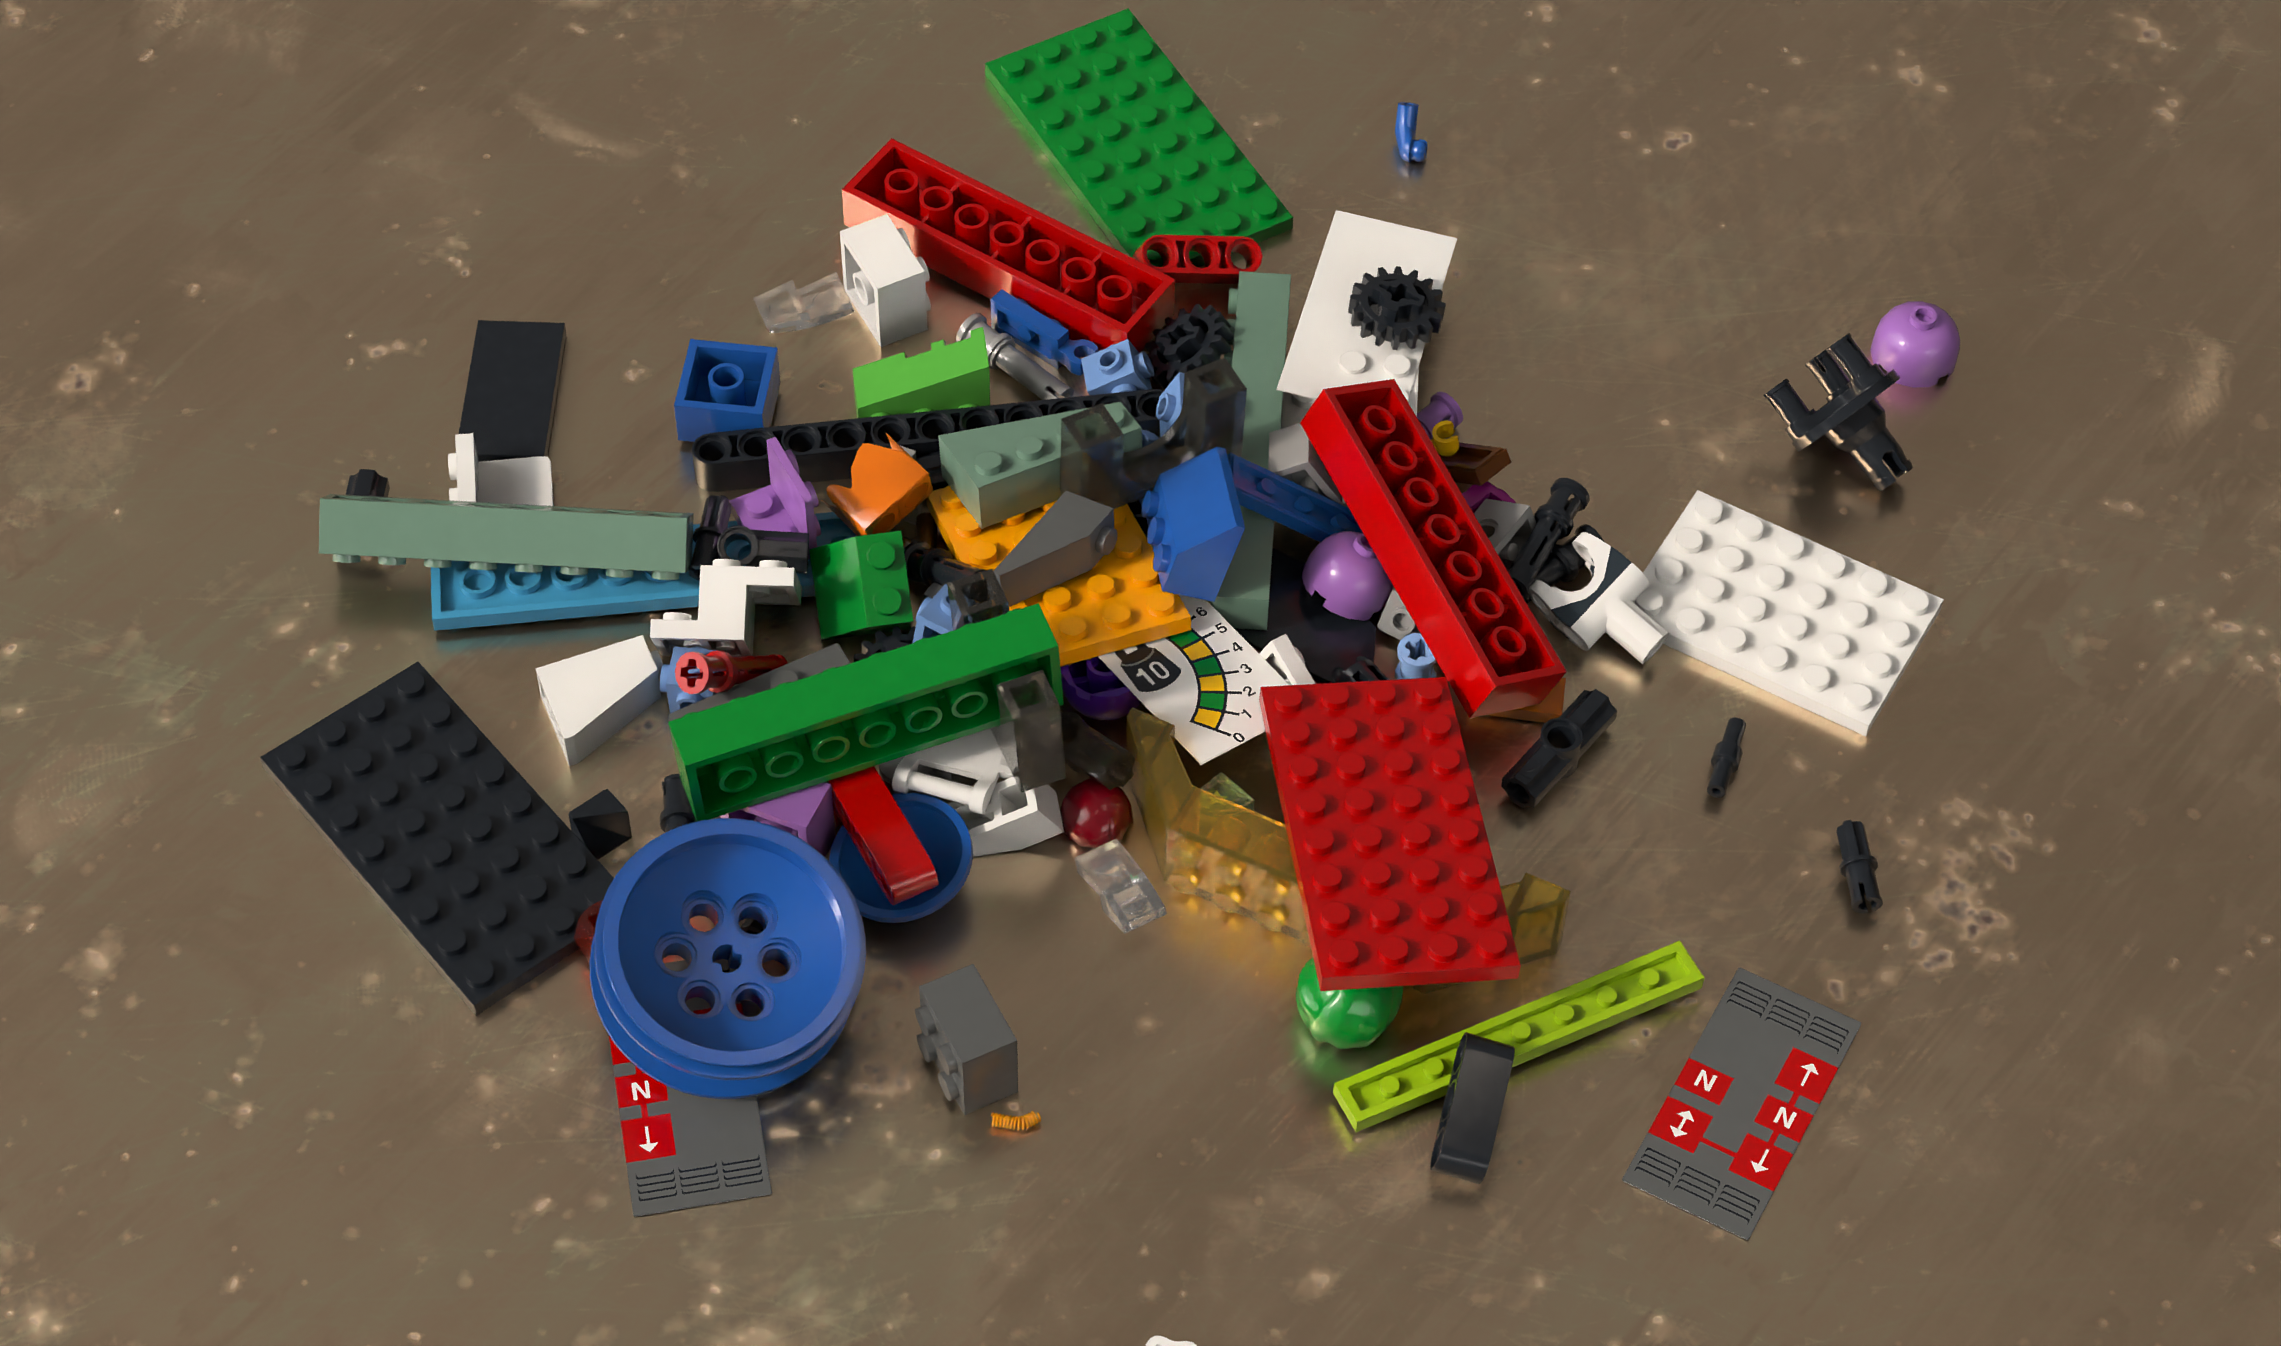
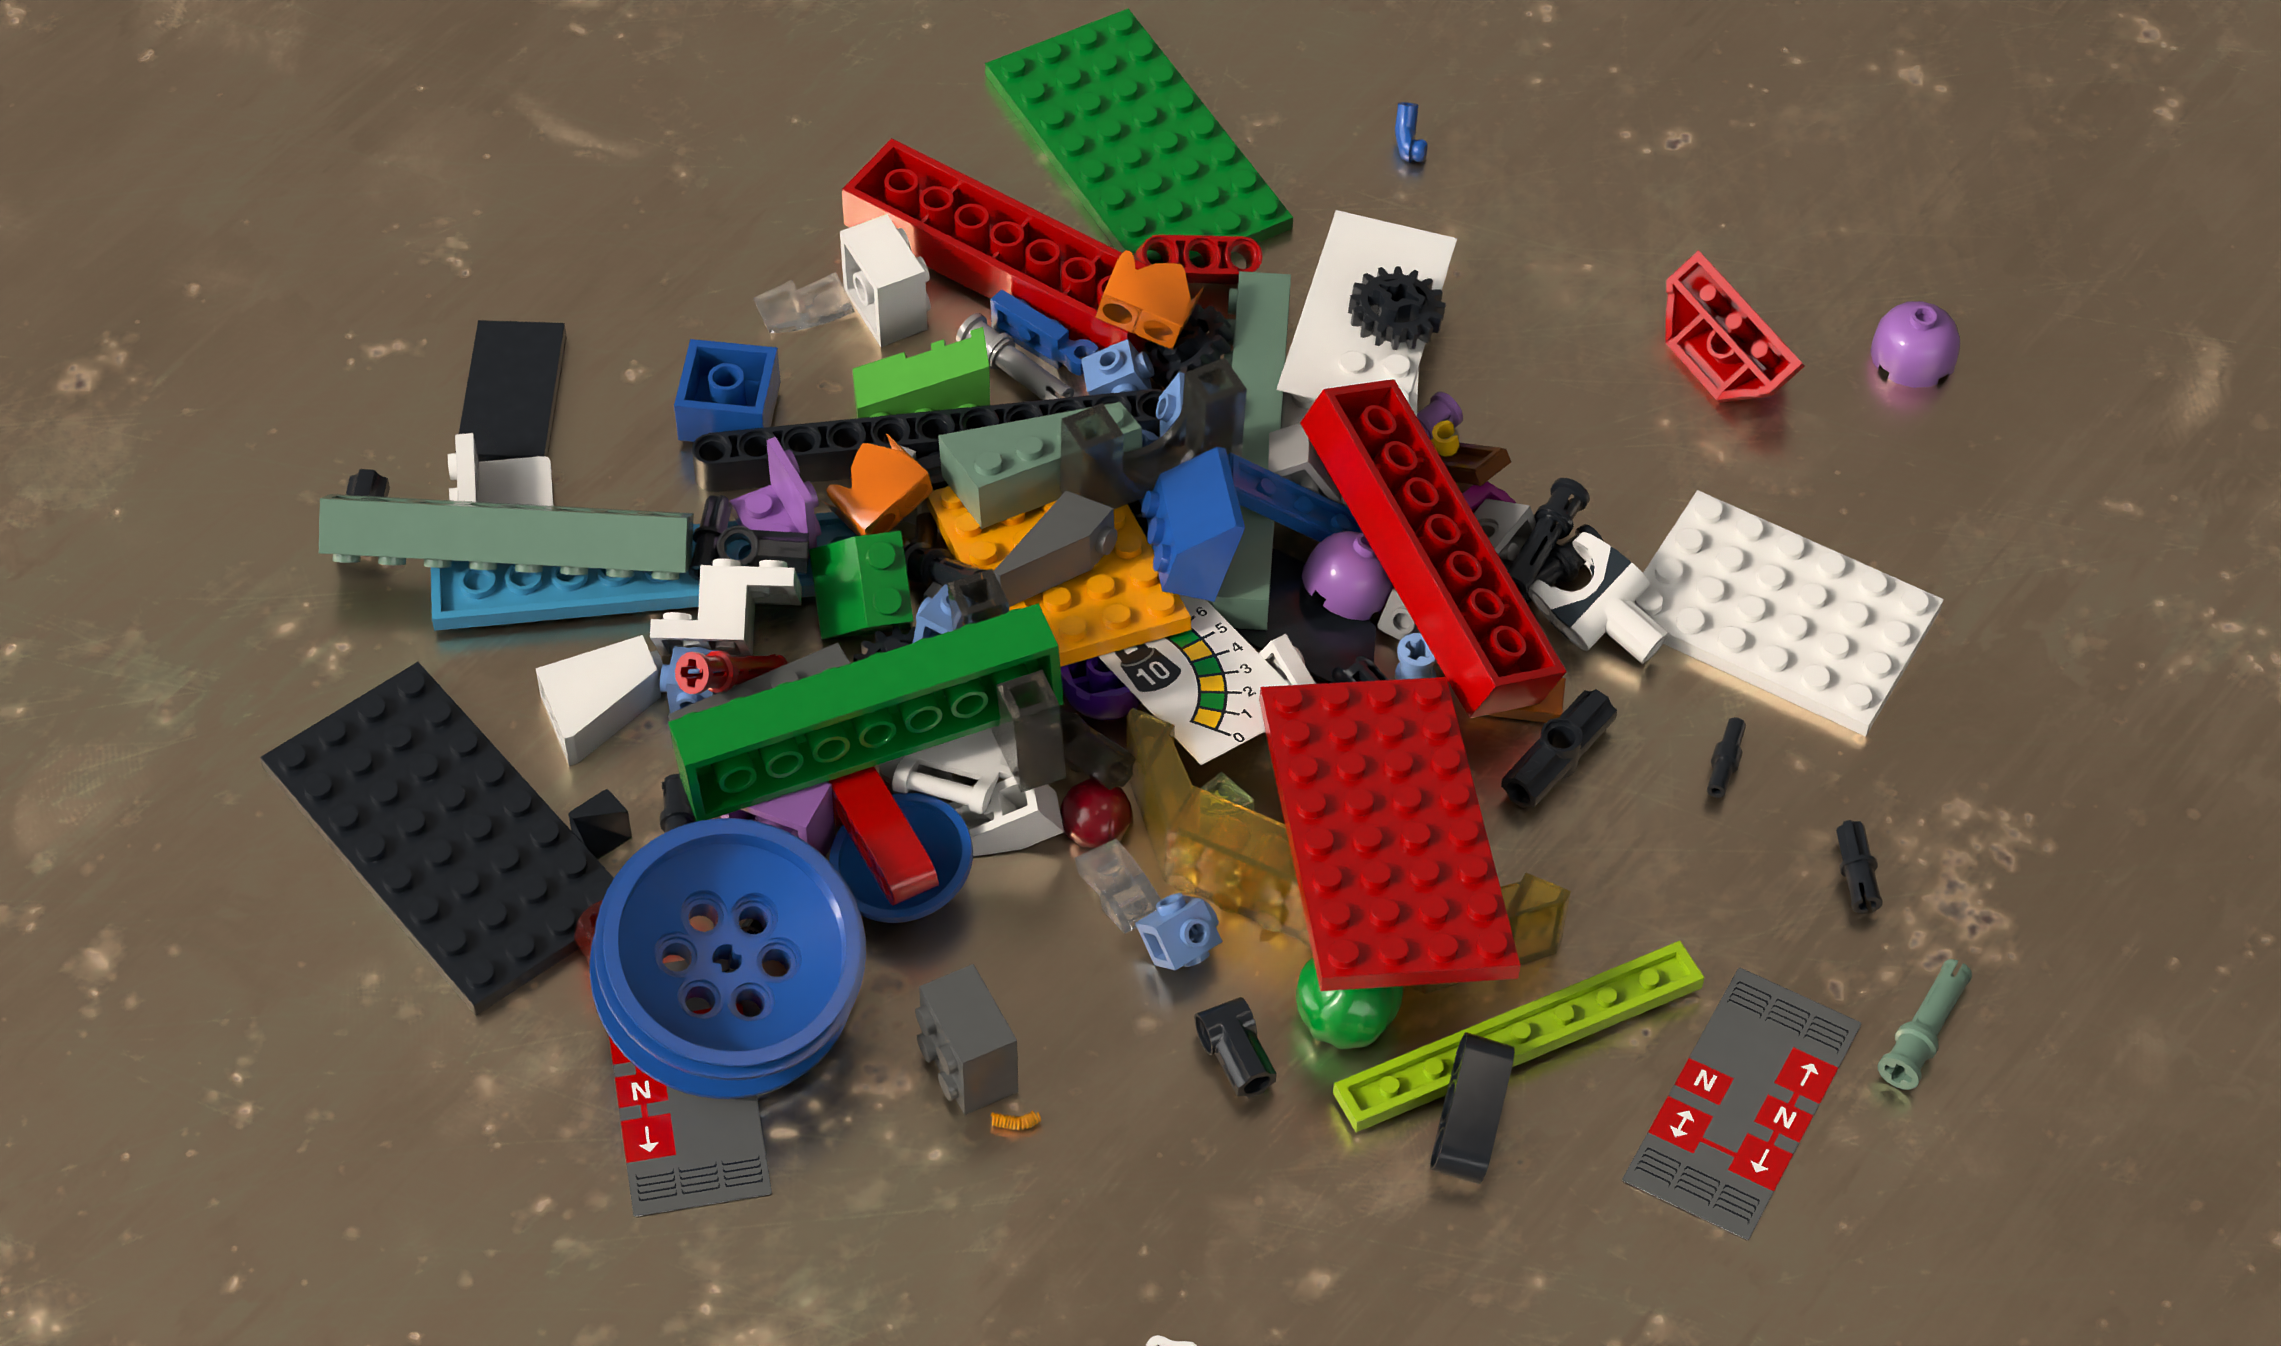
black piece [1763,333,1913,491] -> none
none -> orange piece [1095,250,1204,349]
none -> medium blue brick [1135,893,1223,971]
none -> black piece [1194,997,1277,1099]
none -> red wedge [1665,250,1805,403]
none -> sand green pin [1878,959,1972,1090]

